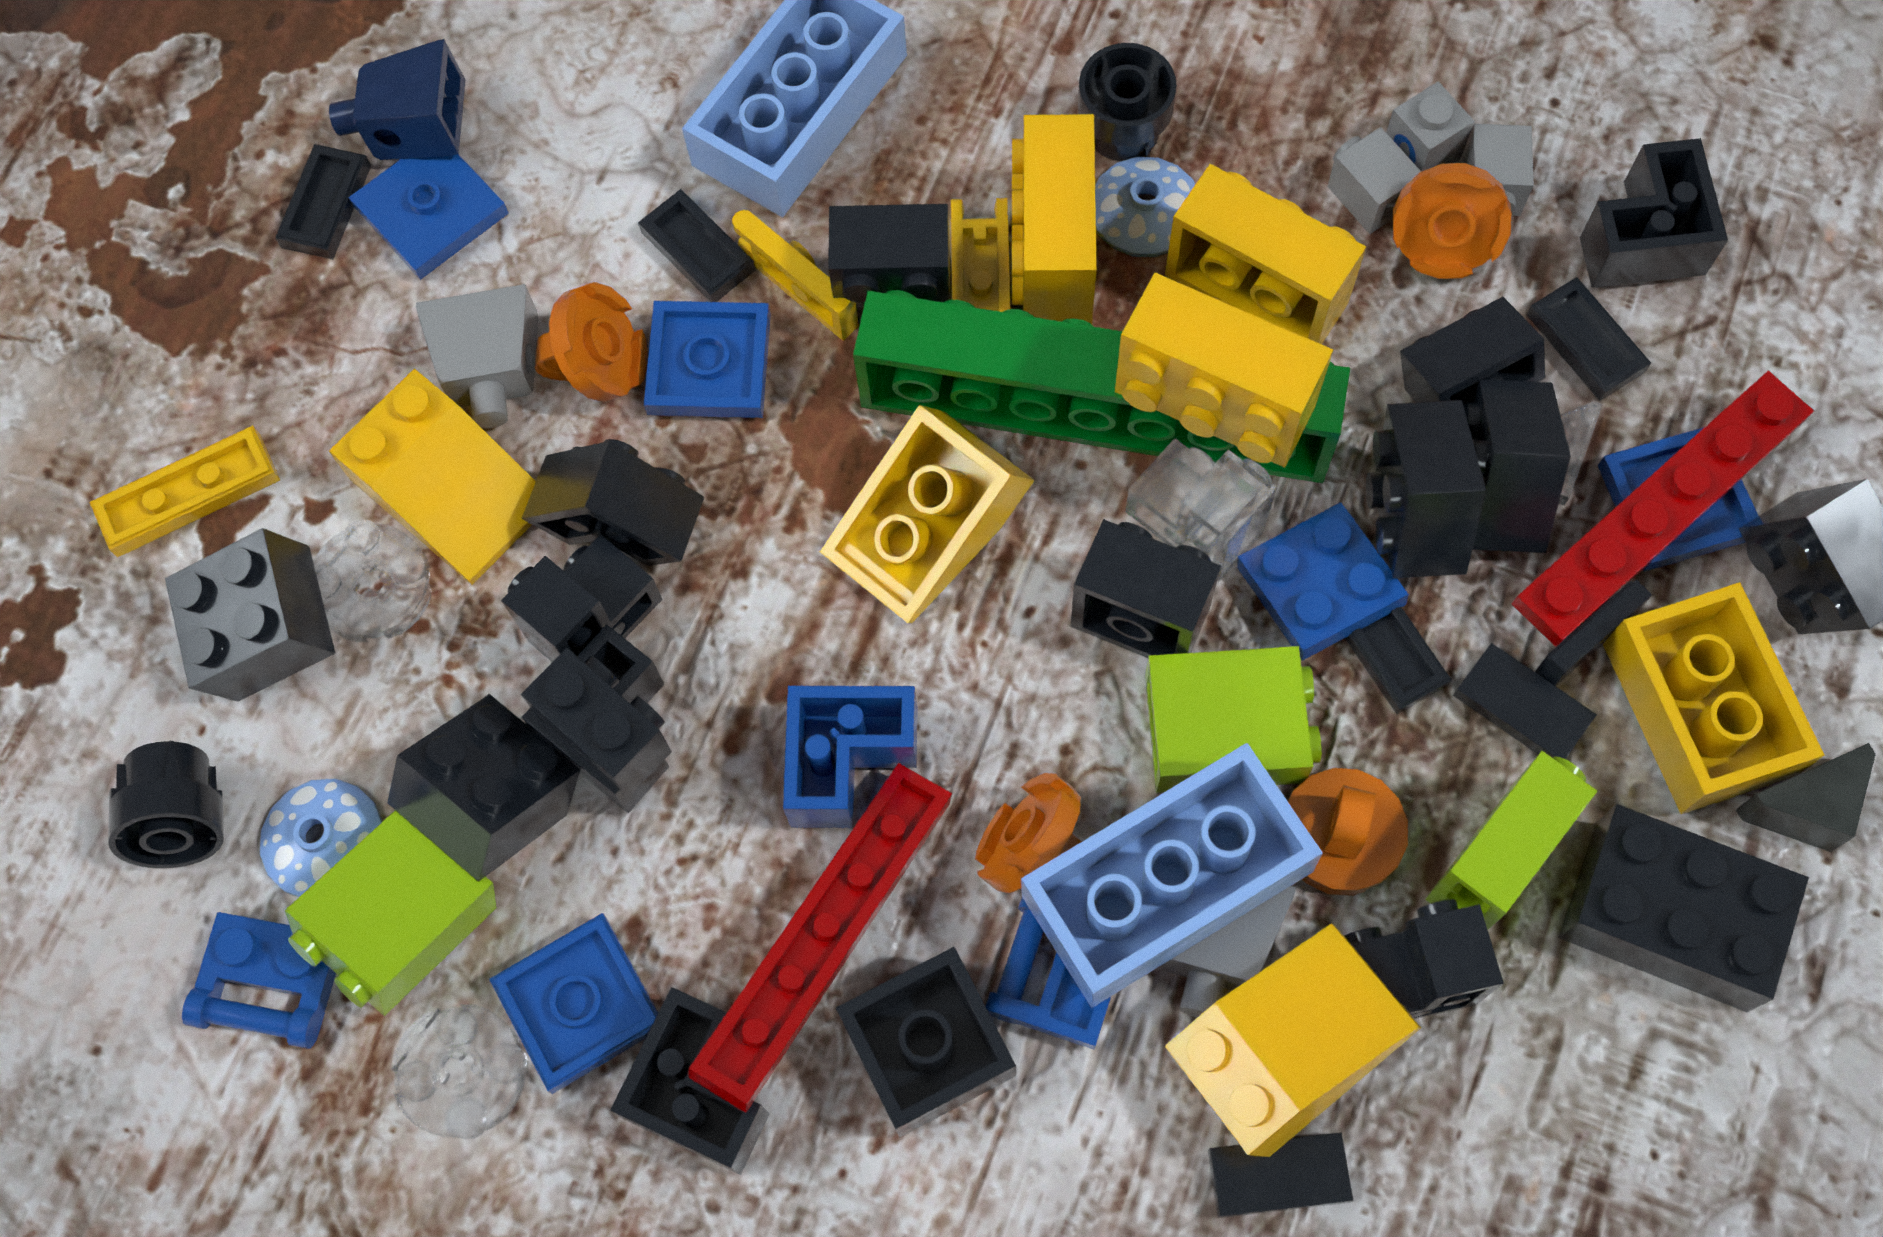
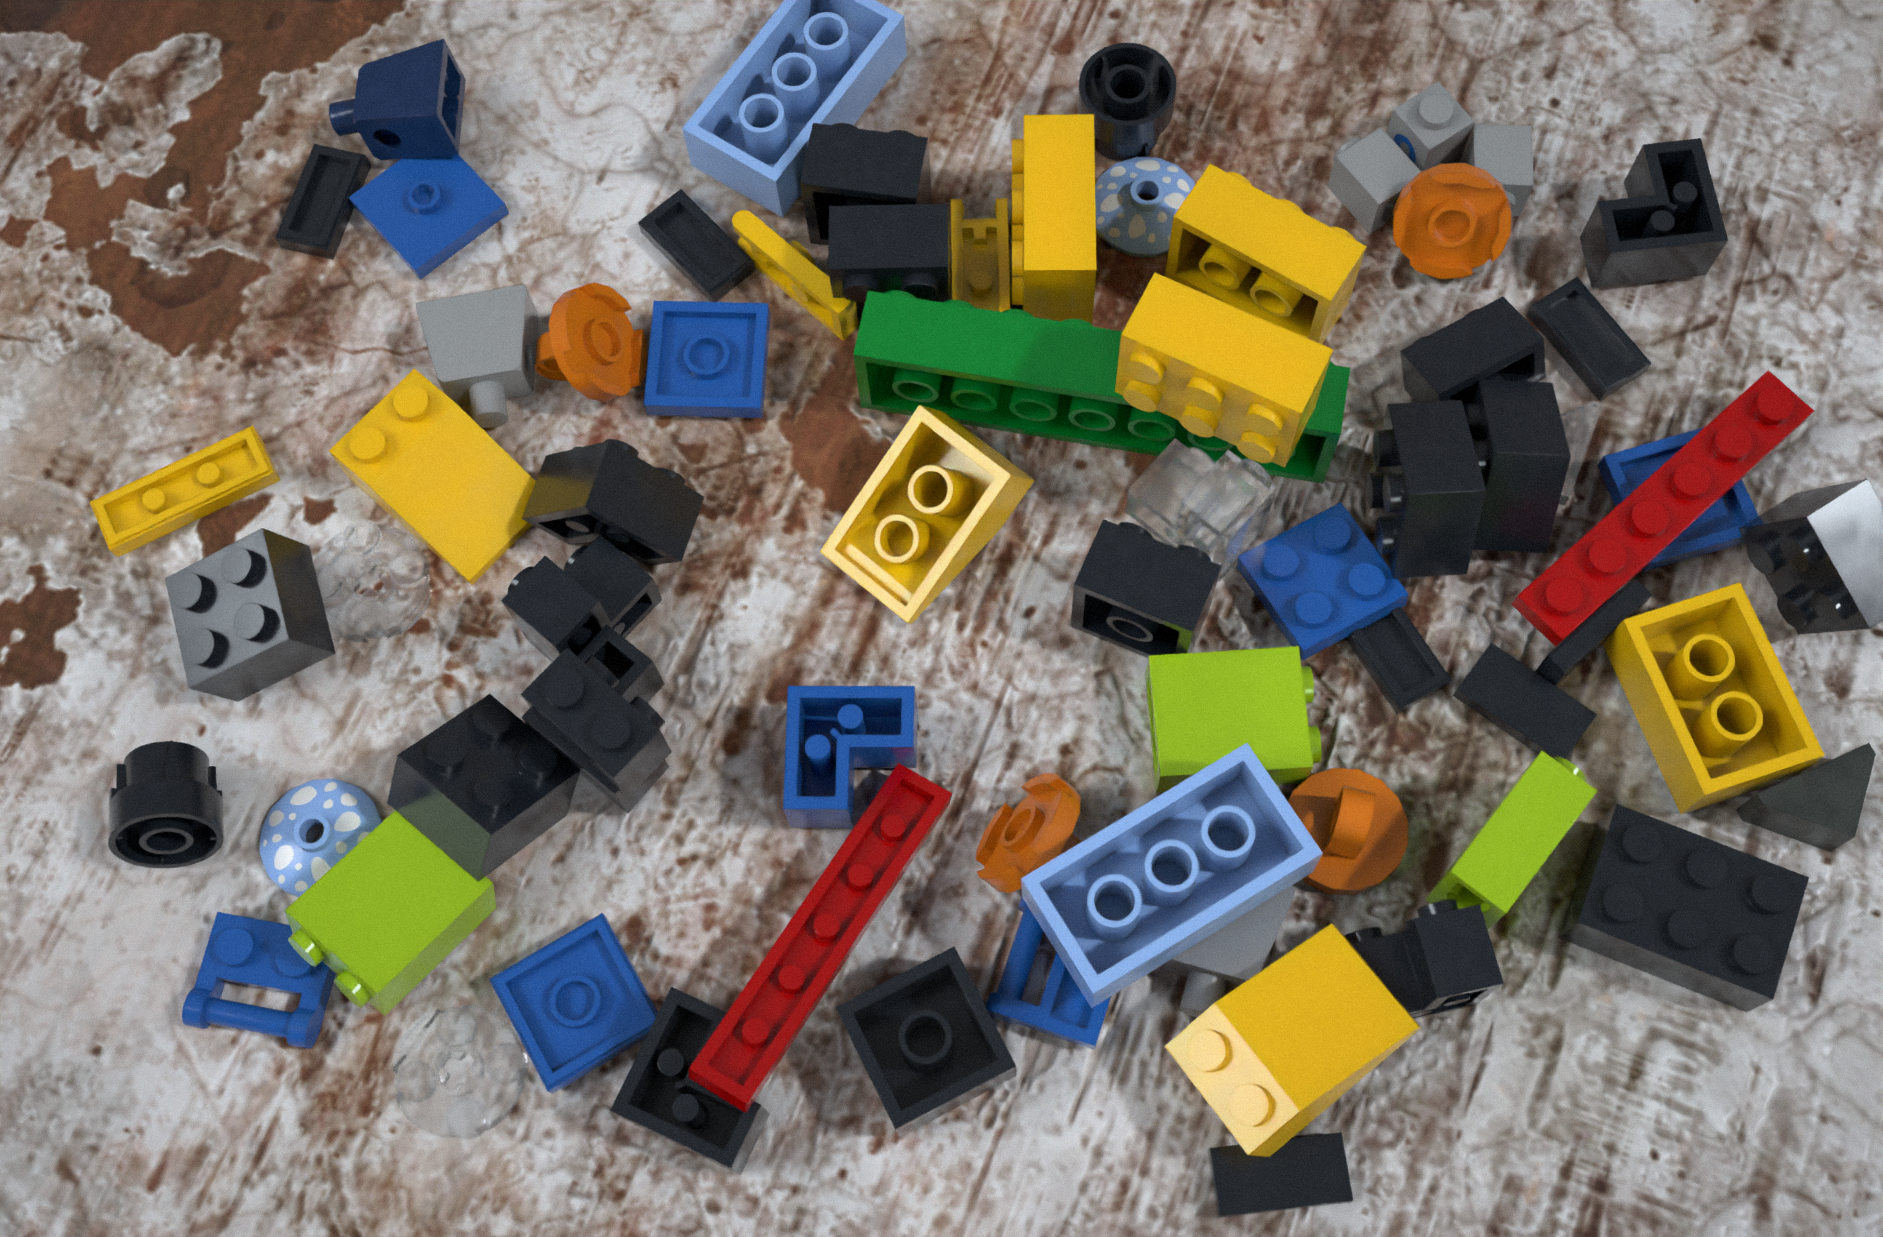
none -> black brick [800,123,932,246]

